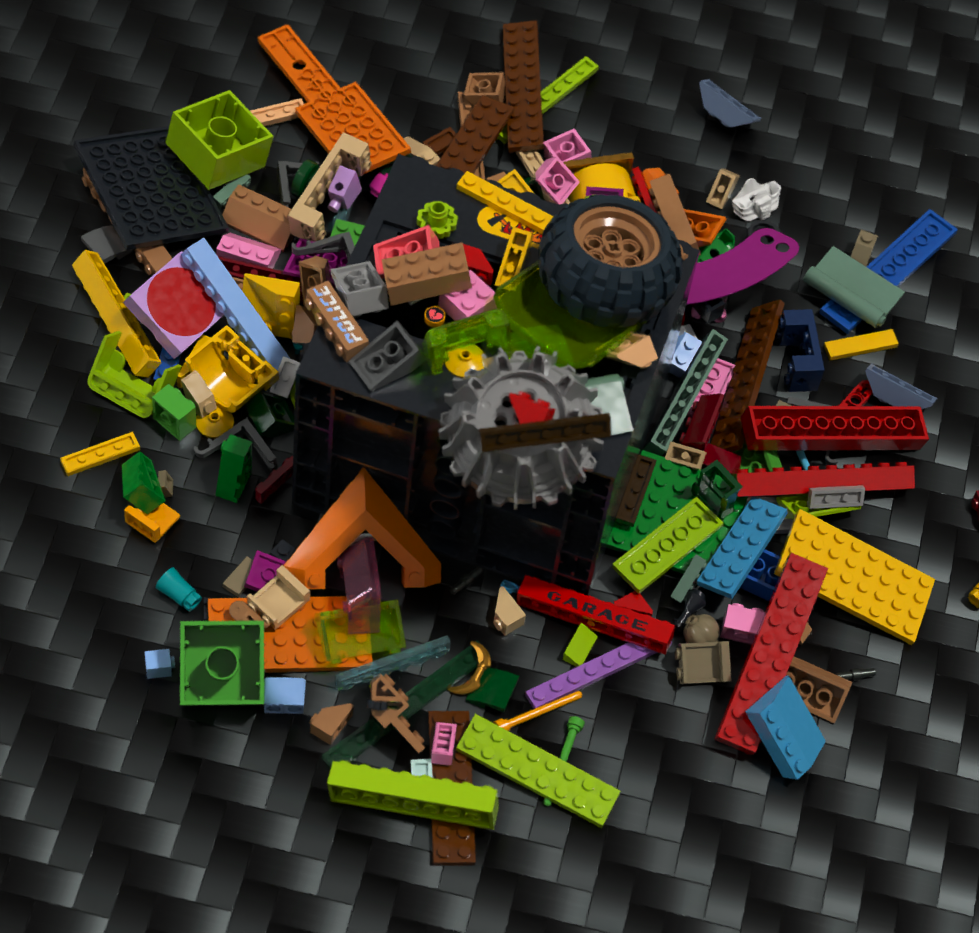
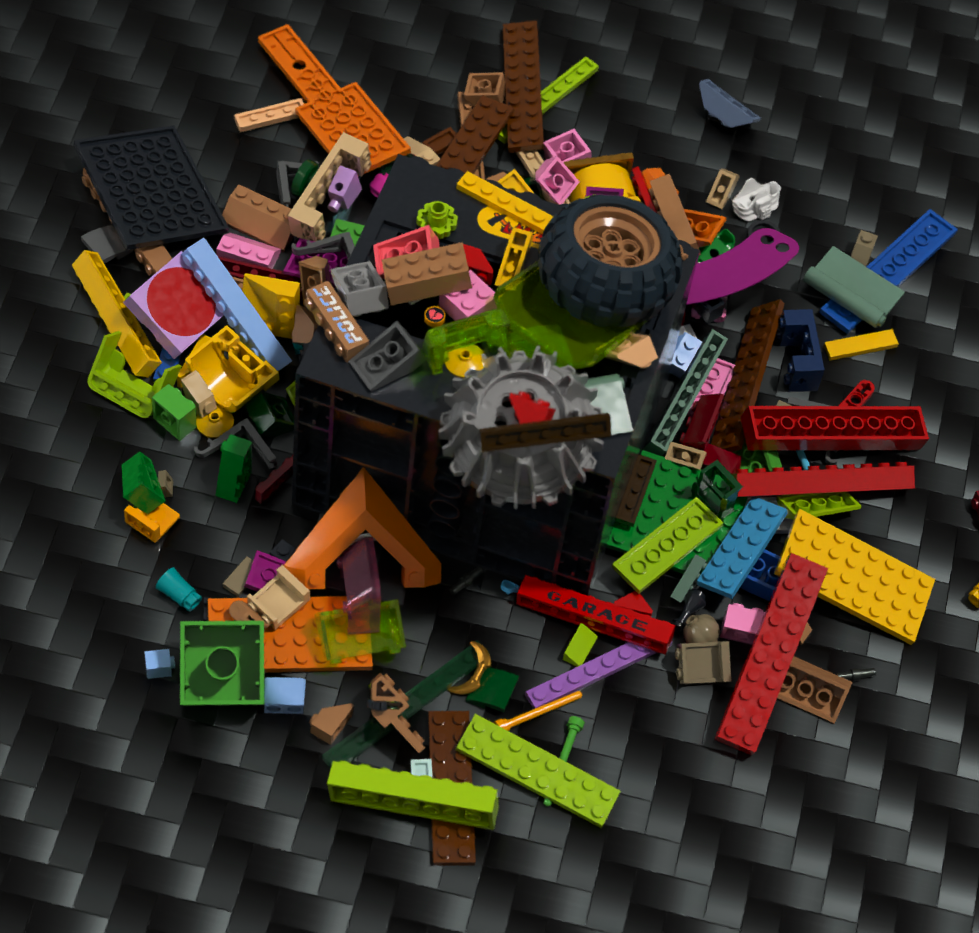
yellow tile [60,432,140,476] -> none
lime brick [165,90,274,190] -> none
sand green piece [213,174,251,209] -> none
white plate [270,356,300,399] -> none
clear light blue plate [335,636,451,691] -> none
bright pink slope [431,722,457,765] -> none
tan slope [493,586,526,636] -> none
dark azure slope [745,675,826,780] -> none
light grey plate [807,485,865,509] -> none
sand blue wedge [865,364,937,409] -> none

